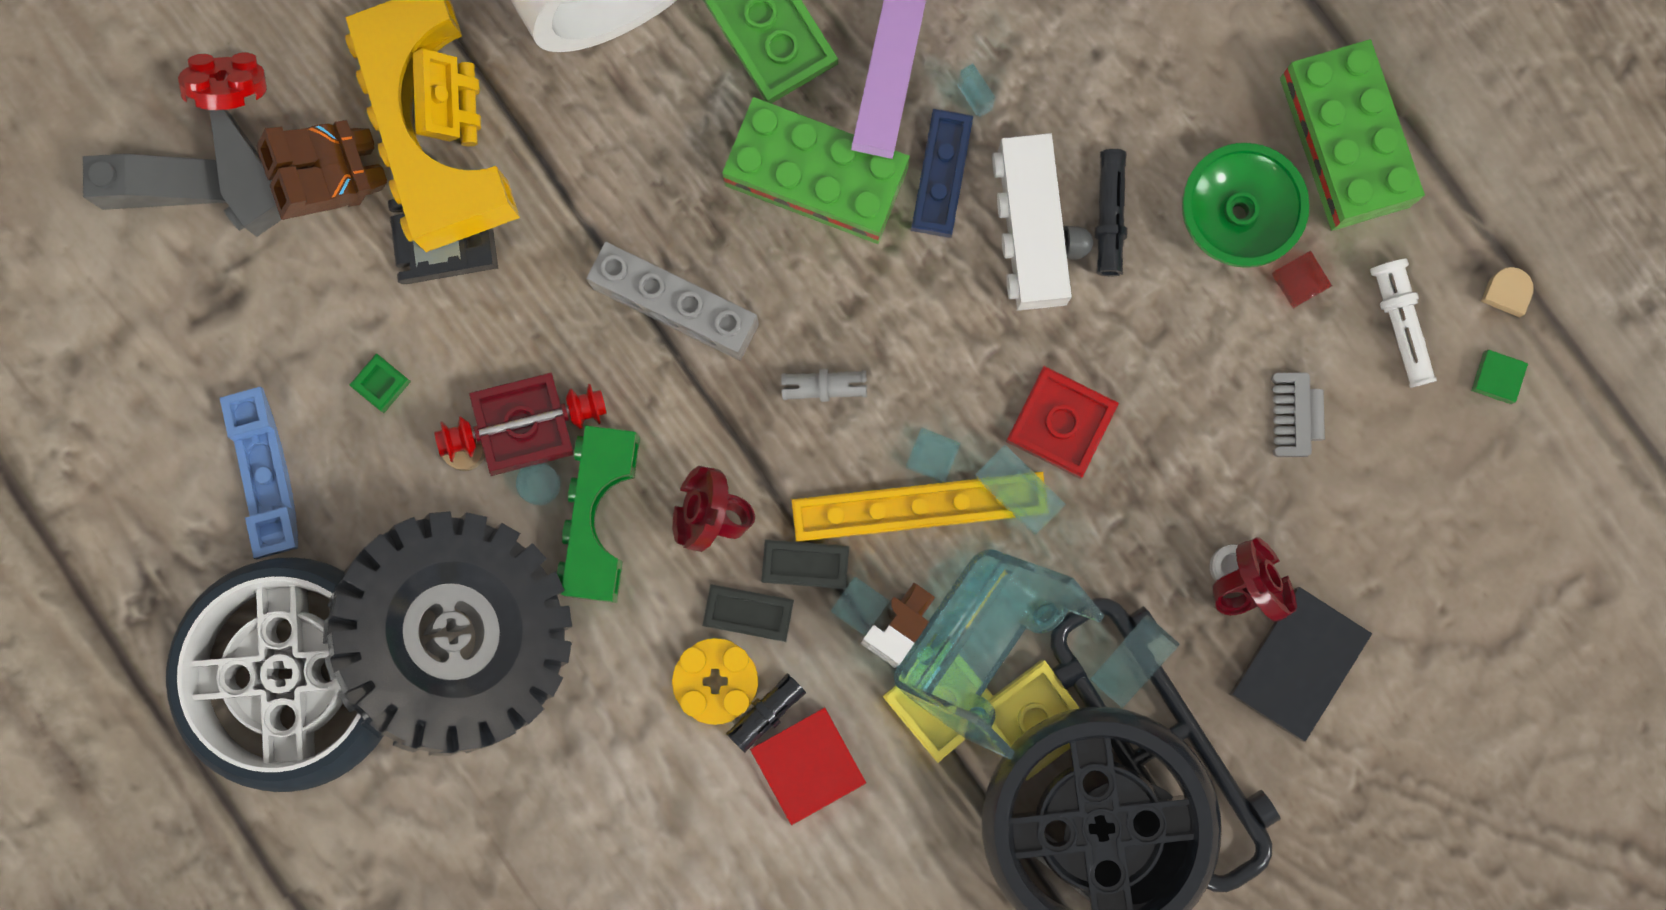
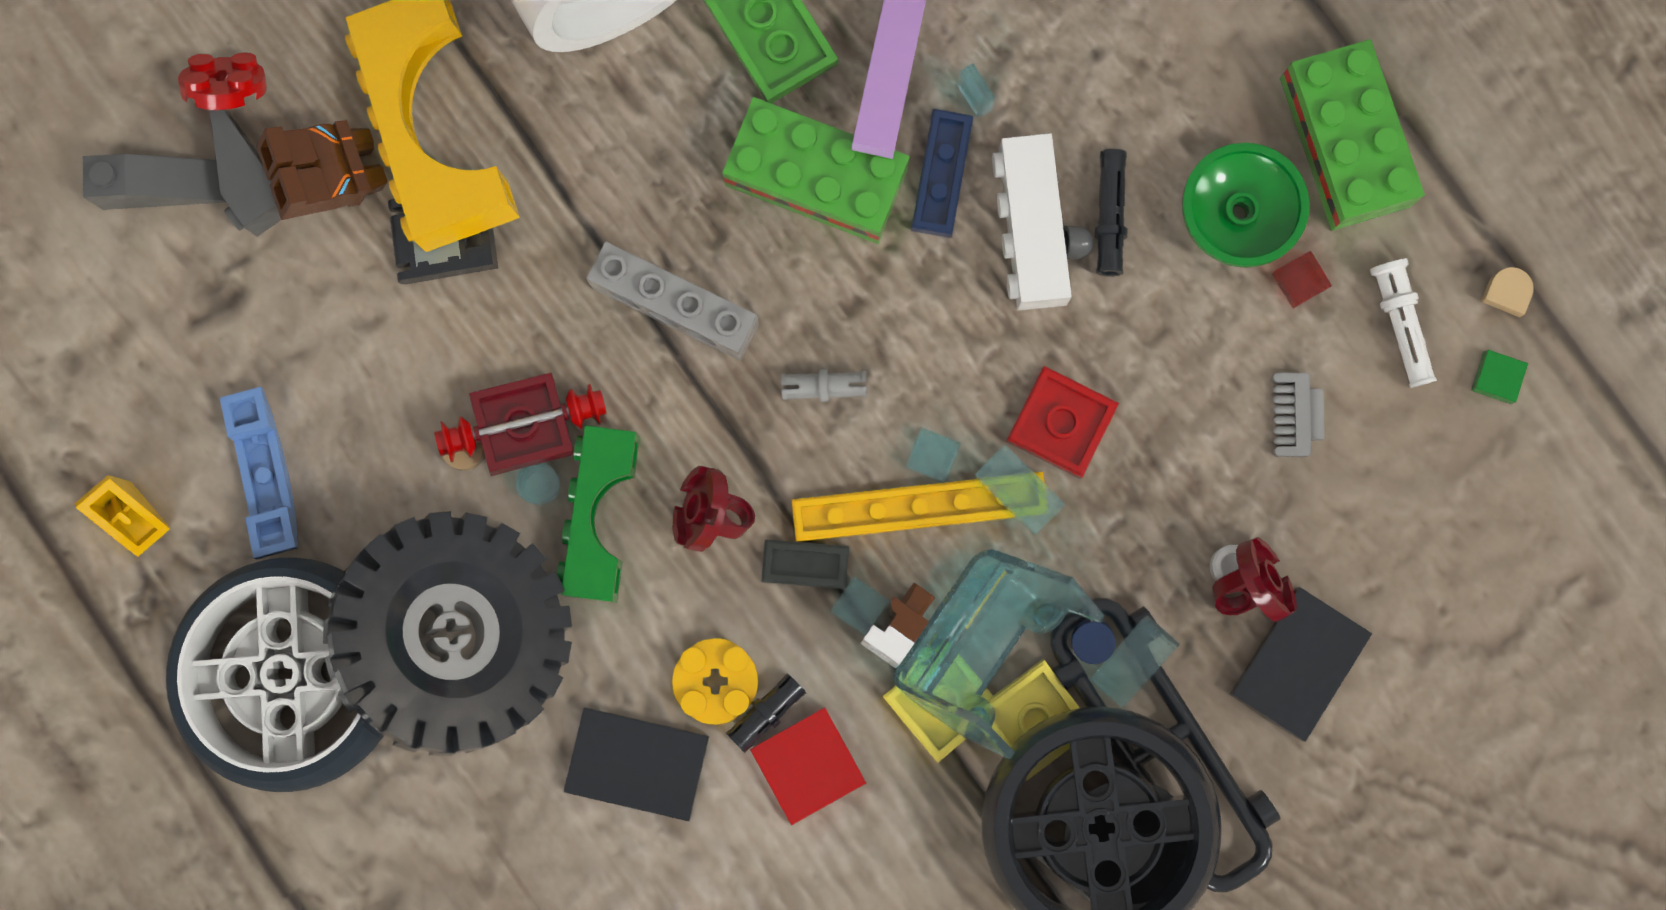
green tile [349,353,411,413] -> none
yellow plate [413,48,481,147] -> none
pearl dark grey tile [702,584,794,642] -> none
none -> yellow slope [74,475,170,557]
none -> black tile [563,707,710,821]
none -> dark blue tile [1071,619,1116,664]

